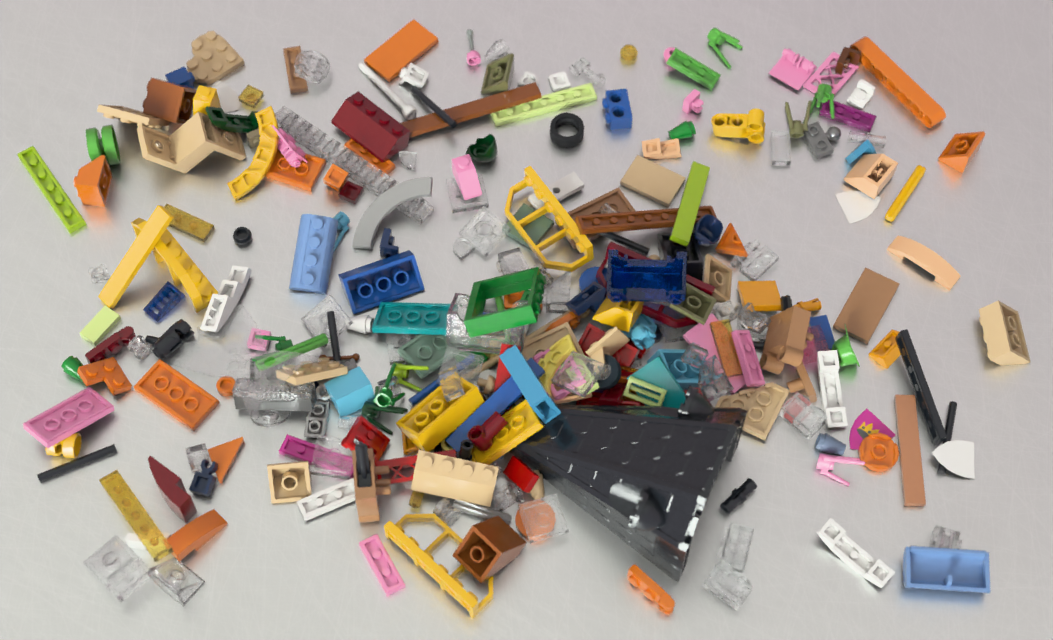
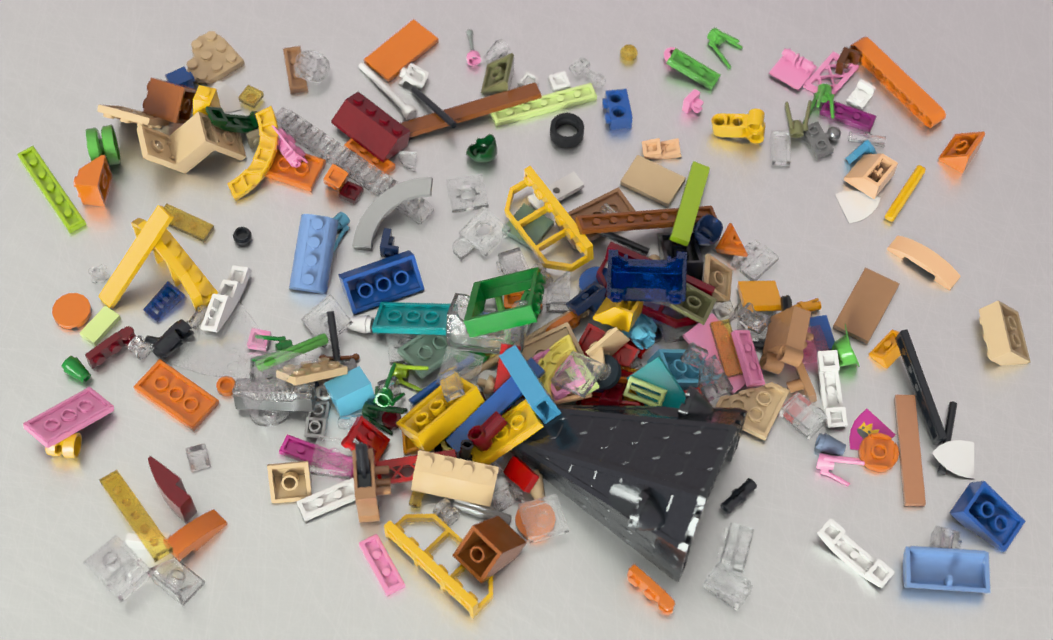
black bar [37,444,117,482] -> none
orange plate [77,357,132,396] -> none
dark blue plate [189,459,218,497] -> none
orange tile [207,437,244,483] -> none
bright pink slope [452,154,482,200] -> none
green cone [668,121,696,140] -> none
none -> orange tile [52,293,92,329]
none -> clear pin [186,305,207,330]
none -> dark red tile [382,412,401,430]
none -> blue slope [949,481,1025,552]

